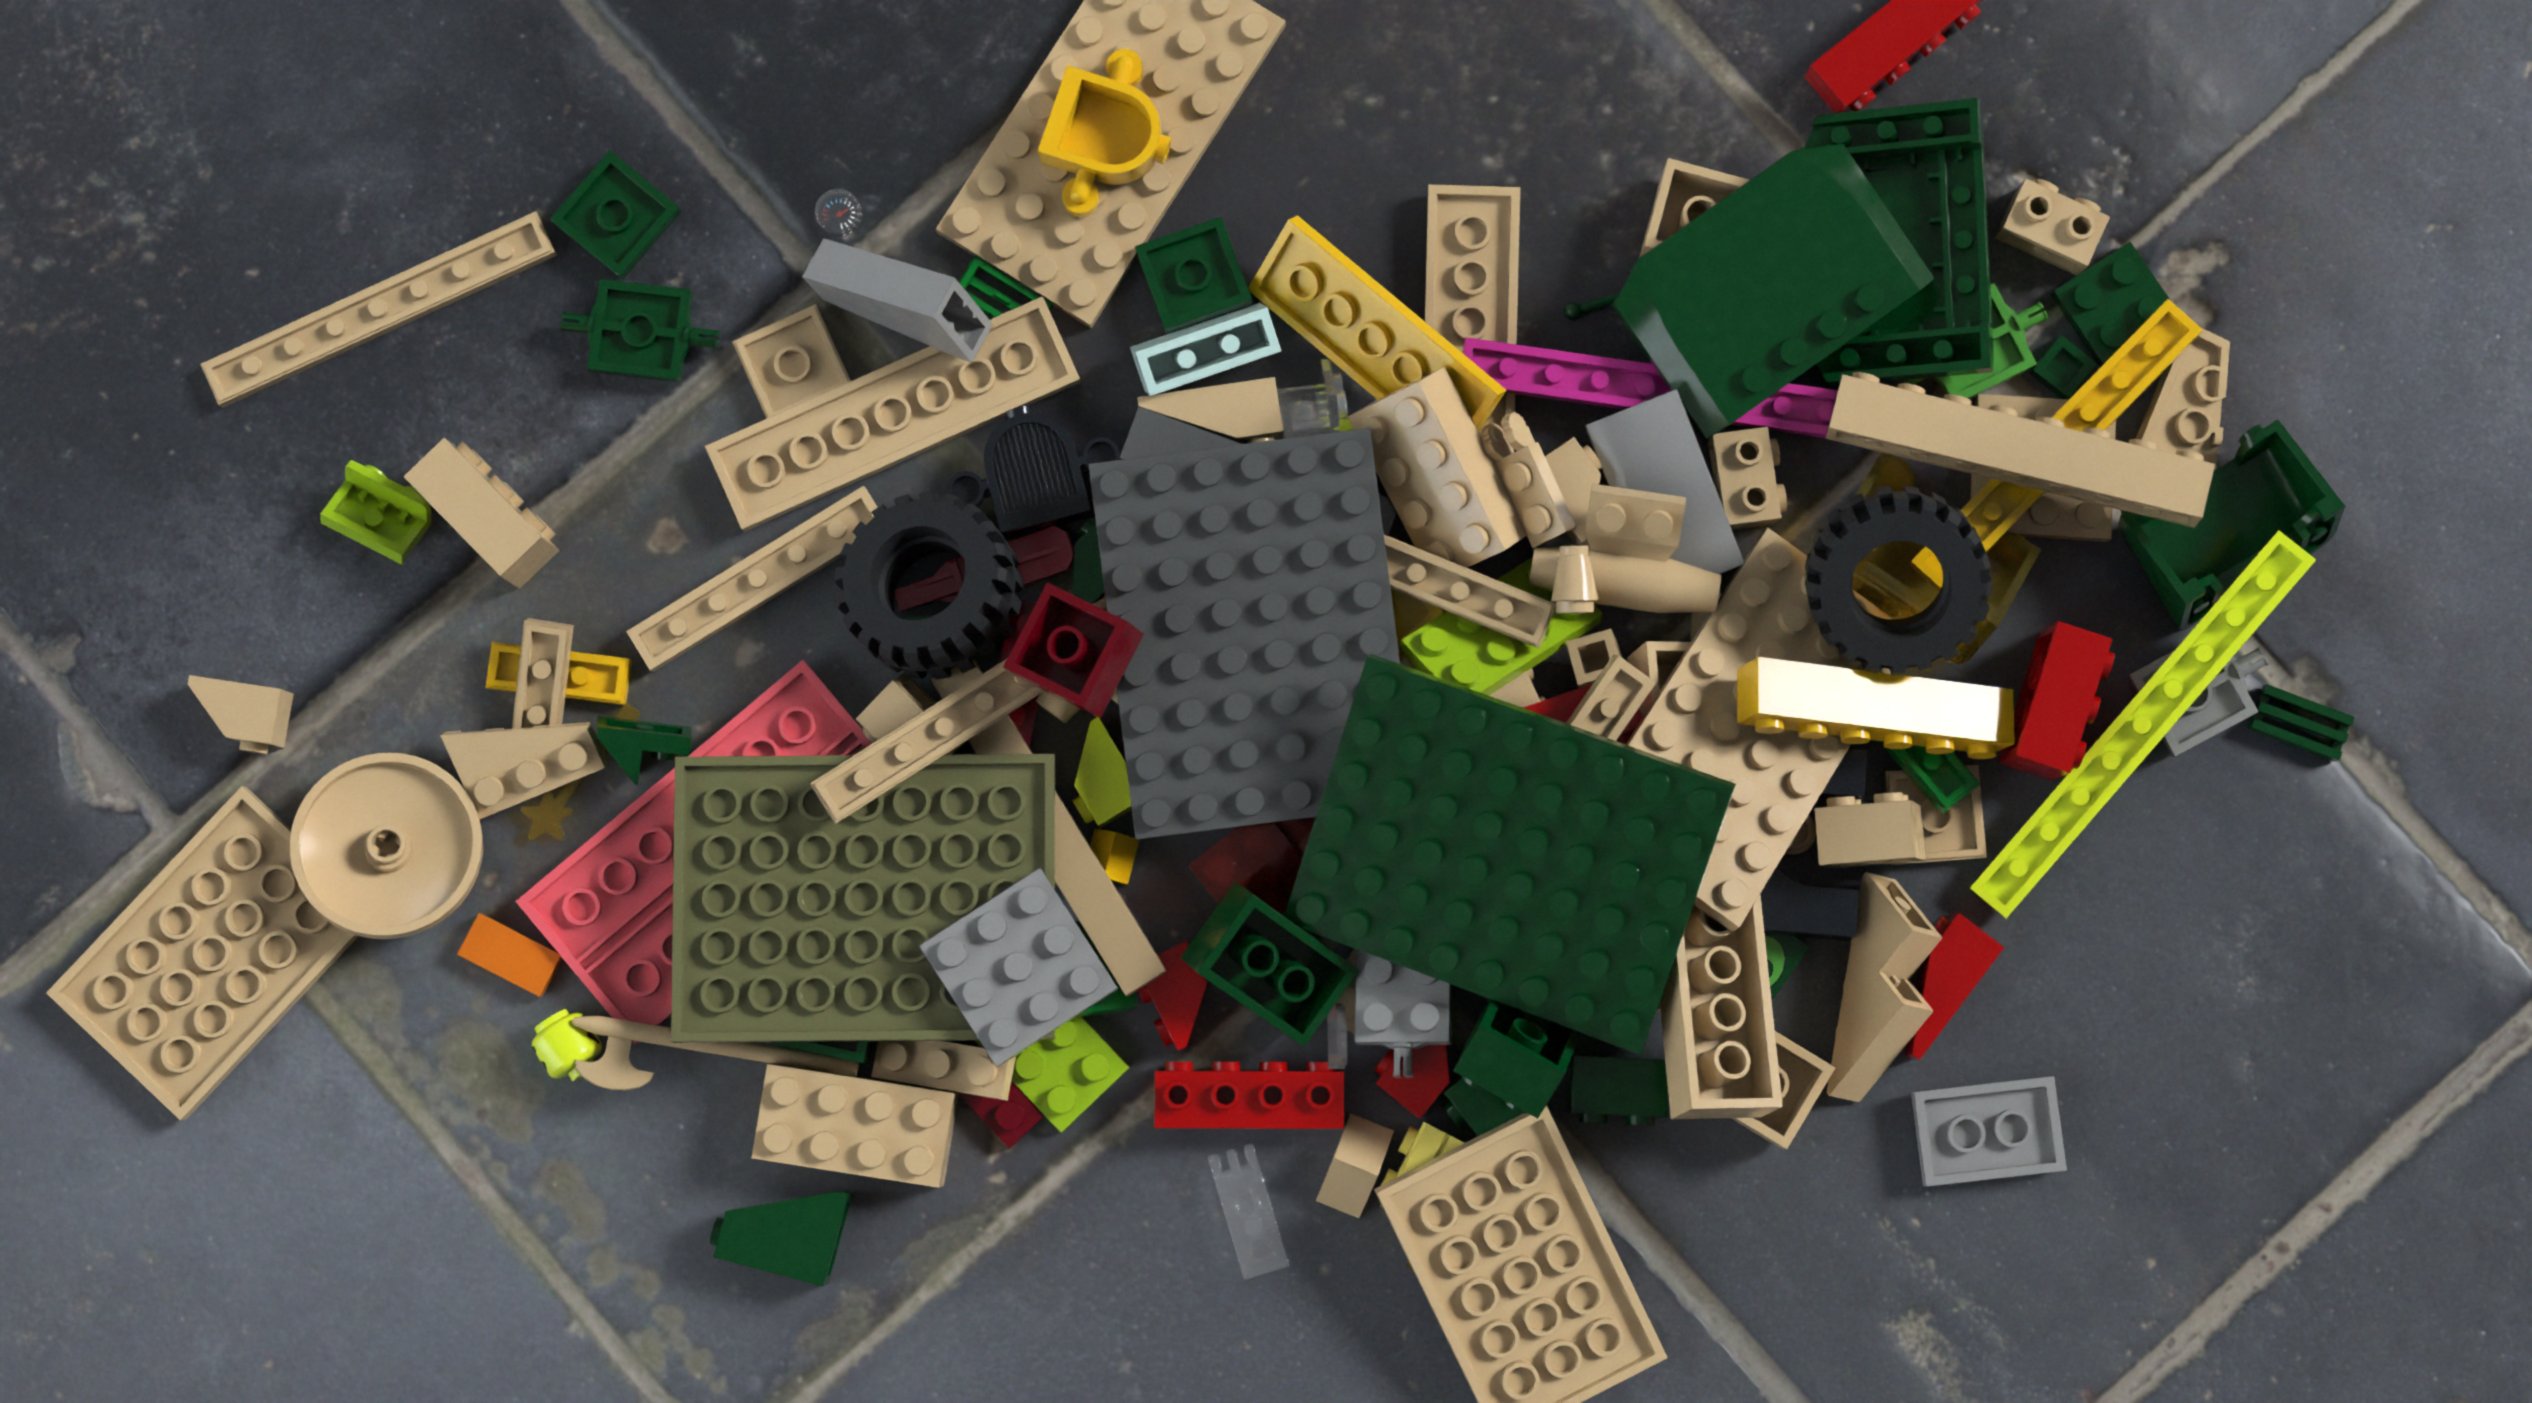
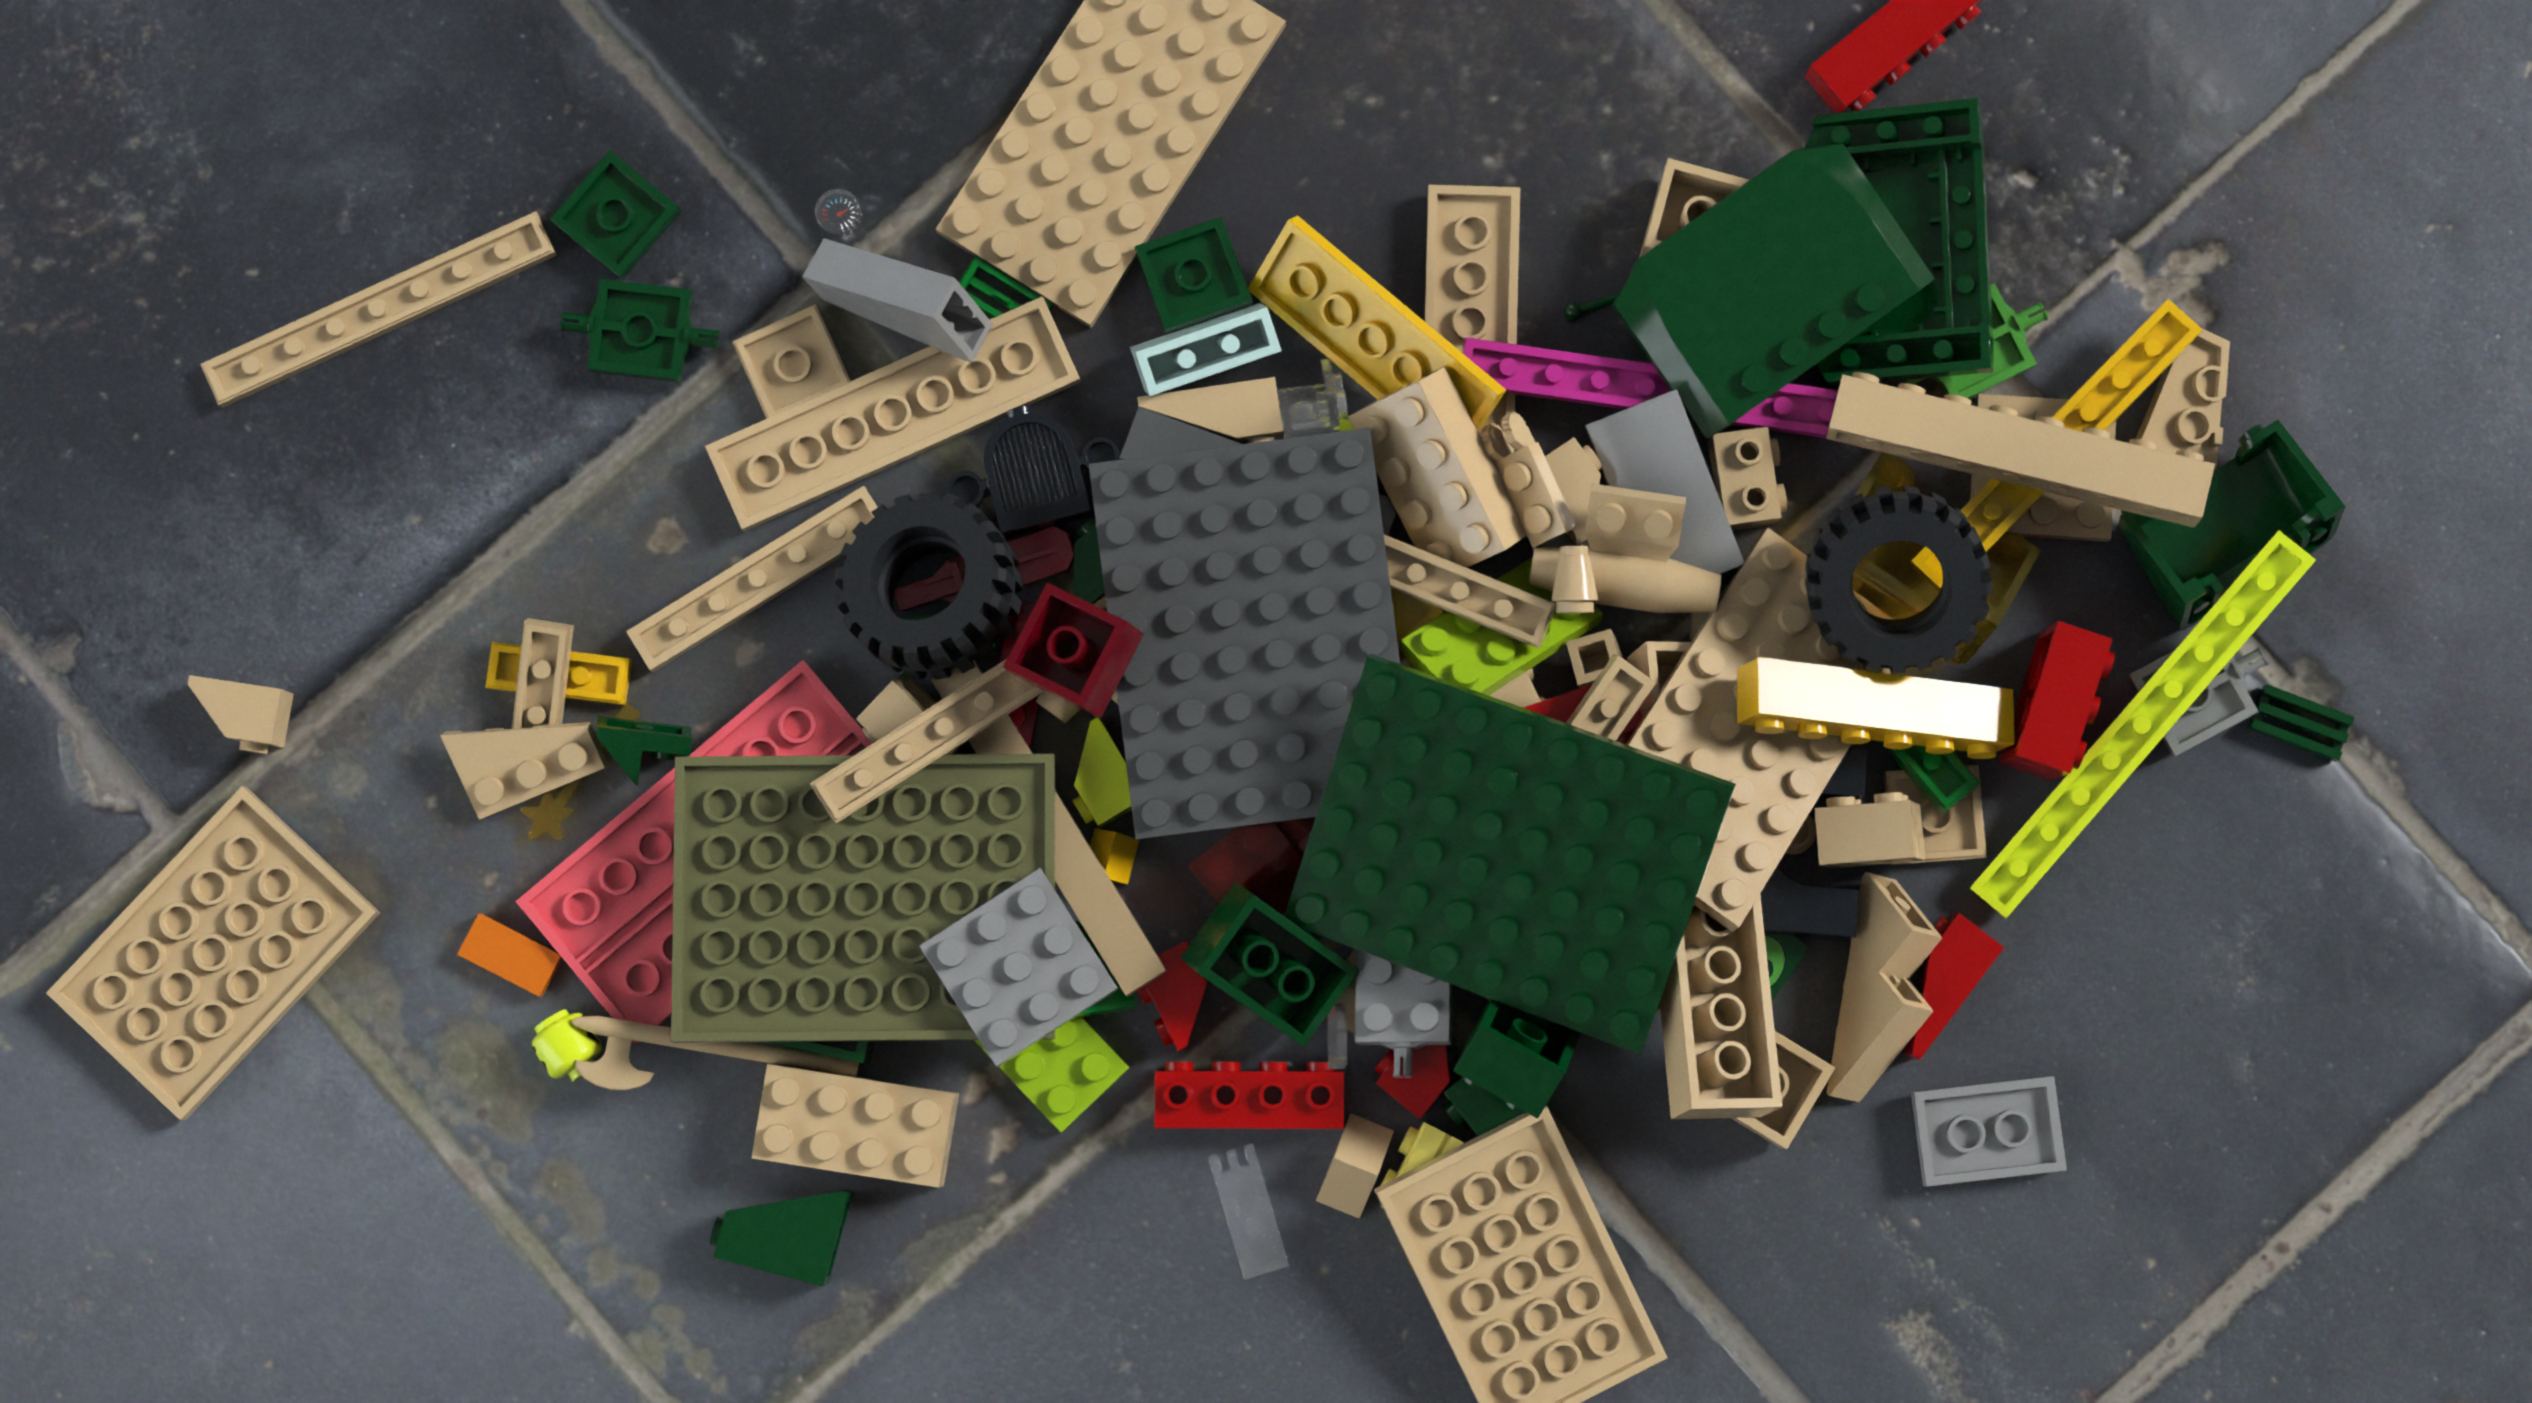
tan dish [290,753,483,939] -> none
lime bracket [320,460,432,565] -> none
tan brick [403,438,560,589] -> none
tan plate [871,1040,1016,1101] -> none
dark red plate [957,1080,1045,1149] -> none
yellow piece [1038,49,1172,218] -> none
dark green brick [1568,1056,1668,1126] -> none
tan brick [1994,178,2110,276] -> none
dark green tile [2029,335,2097,399] -> none
dark green plate [2050,242,2172,368] -> none

